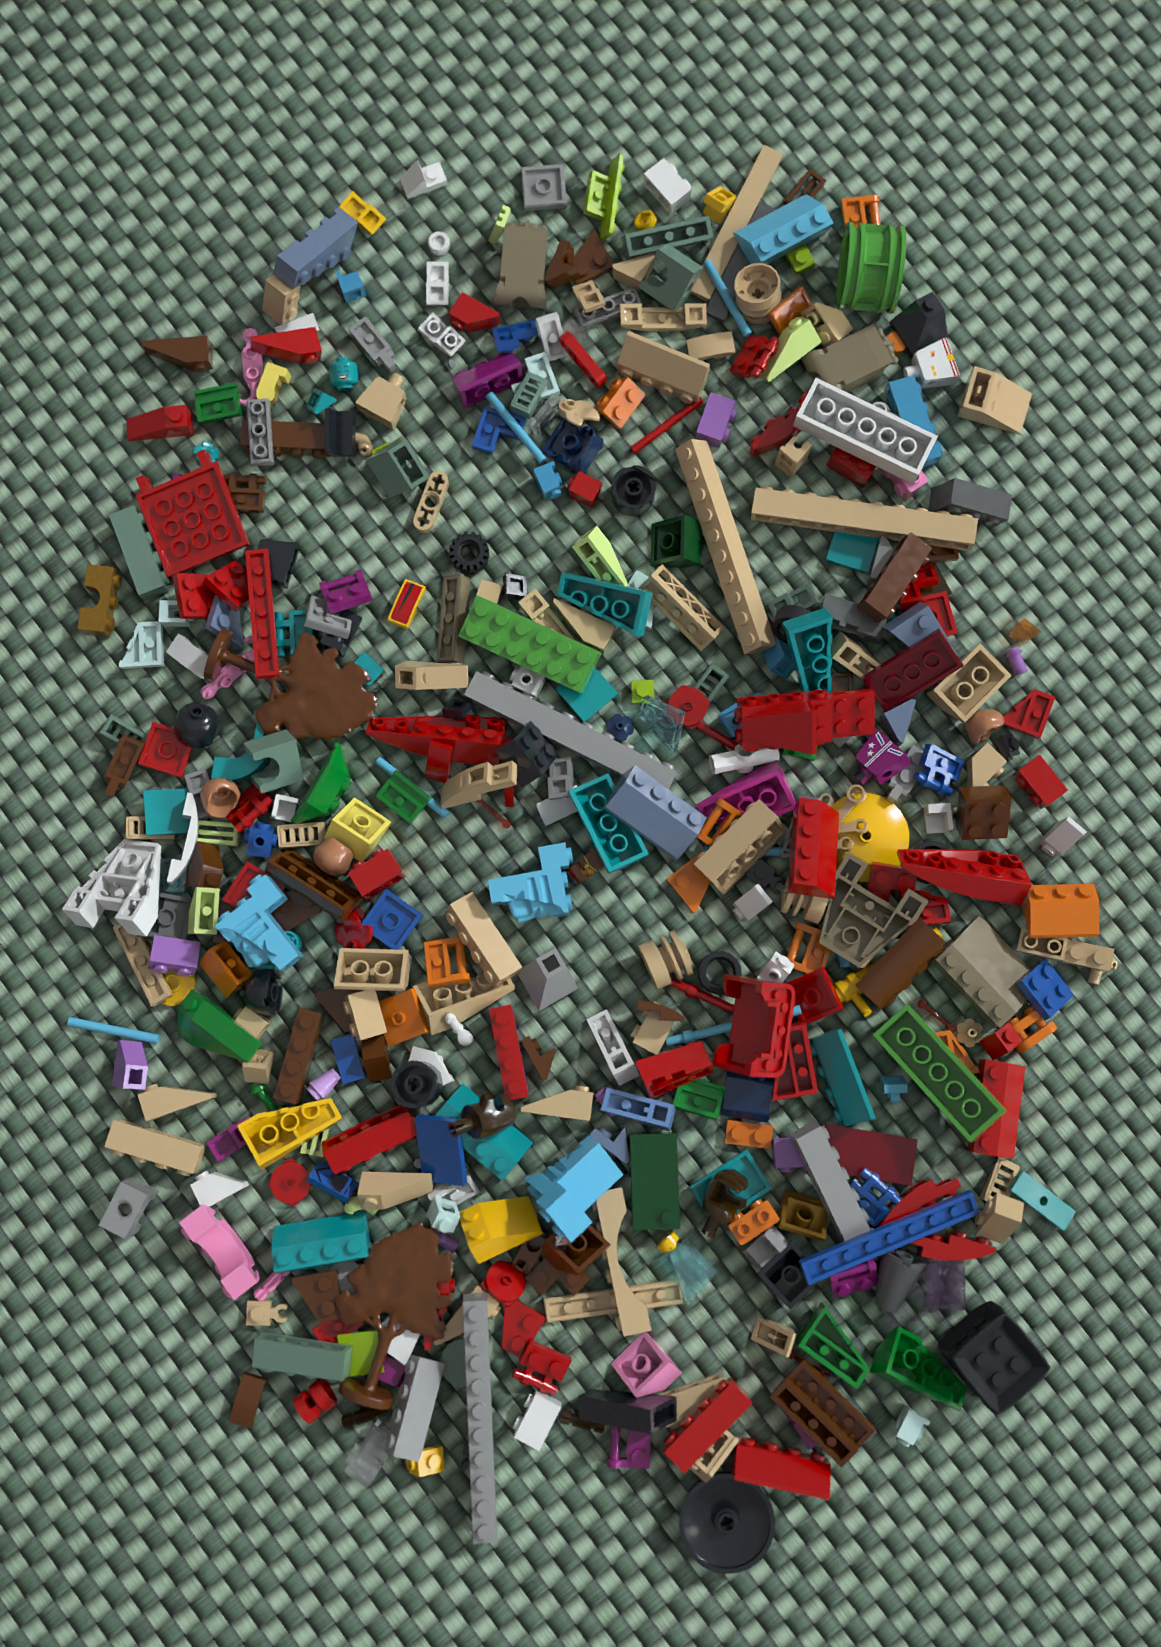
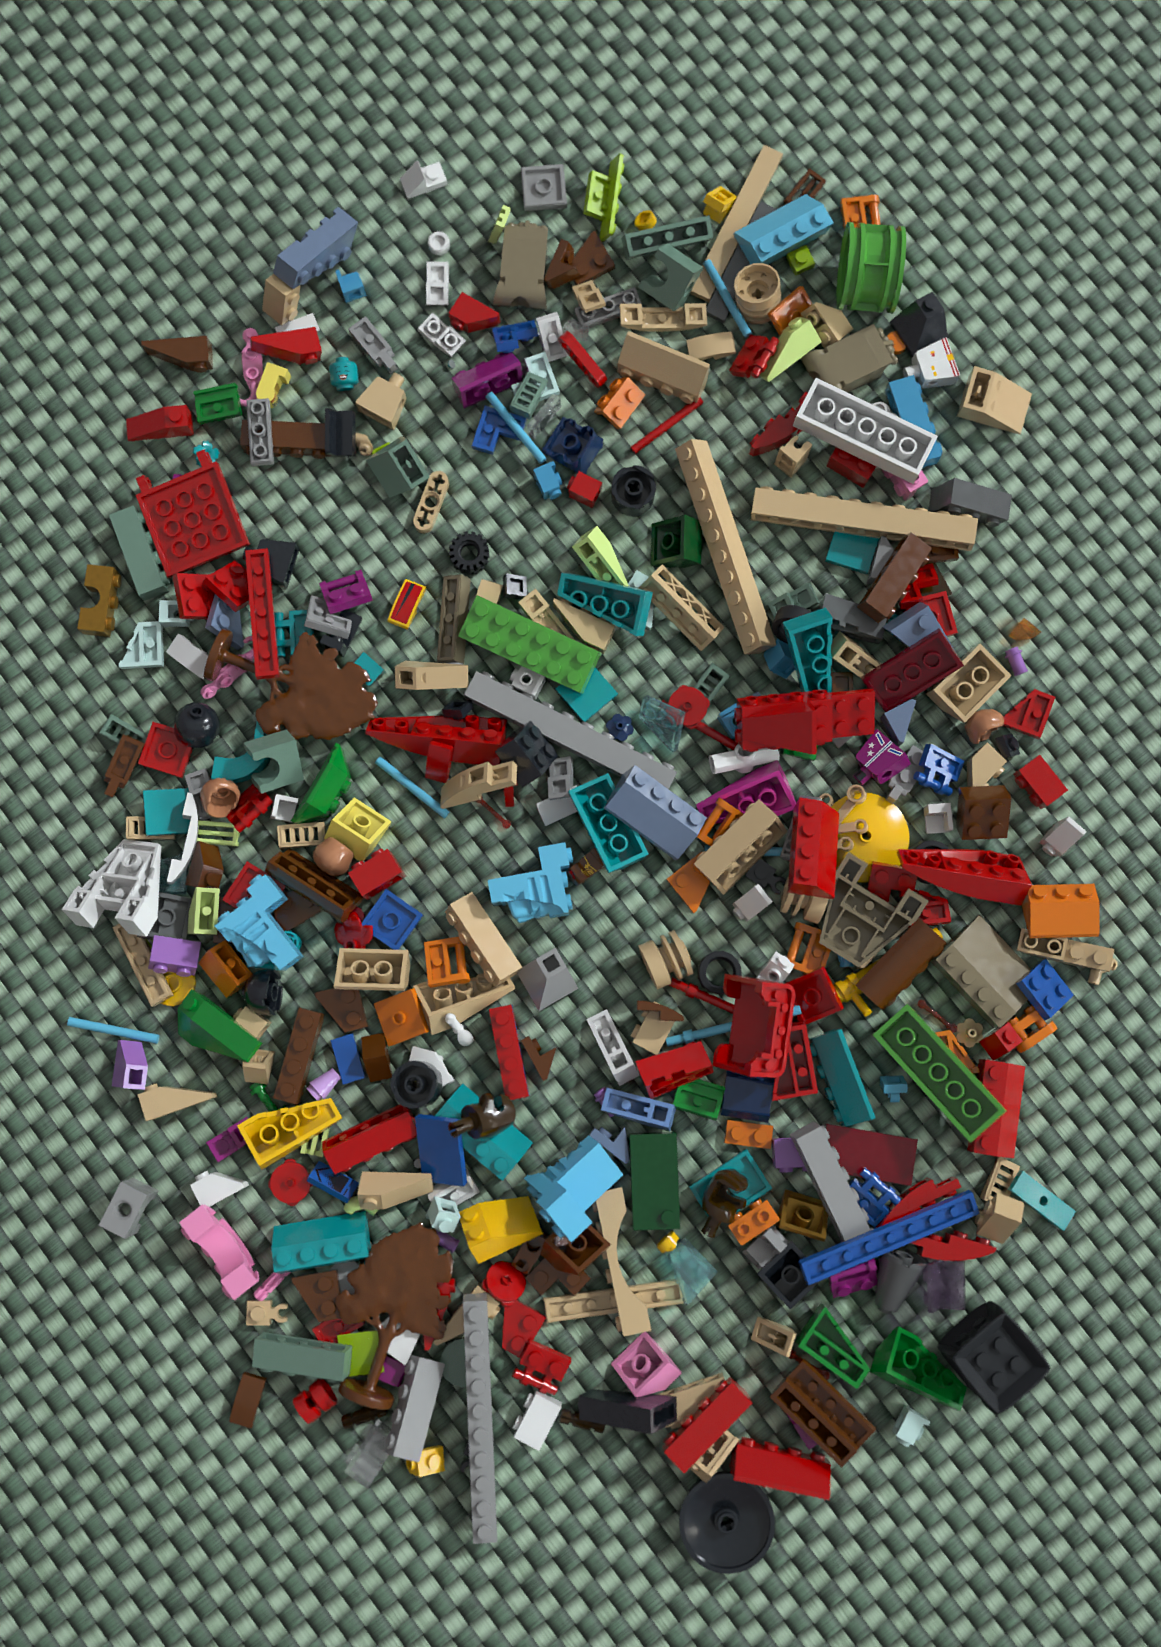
tan brick [104,1119,207,1176] -> none
reddish brown plate [223,473,267,513] -> none
blue brick [244,822,278,858] -> none
teal slope [306,388,337,414] -> none
yellow slope [339,191,386,236] -> none
tan brick [343,990,387,1041] -> none
green plate [376,770,432,824] -> none
tan slope [521,1085,593,1121] -> none
tan plate [558,399,600,427] -> none
magenta plate [607,1426,651,1469] -> none
tan slope [612,252,655,291] -> none
lime plate [631,680,655,704] -> none
white brick [643,158,691,215] -> none
medium lavender brick [695,392,737,448] -> none

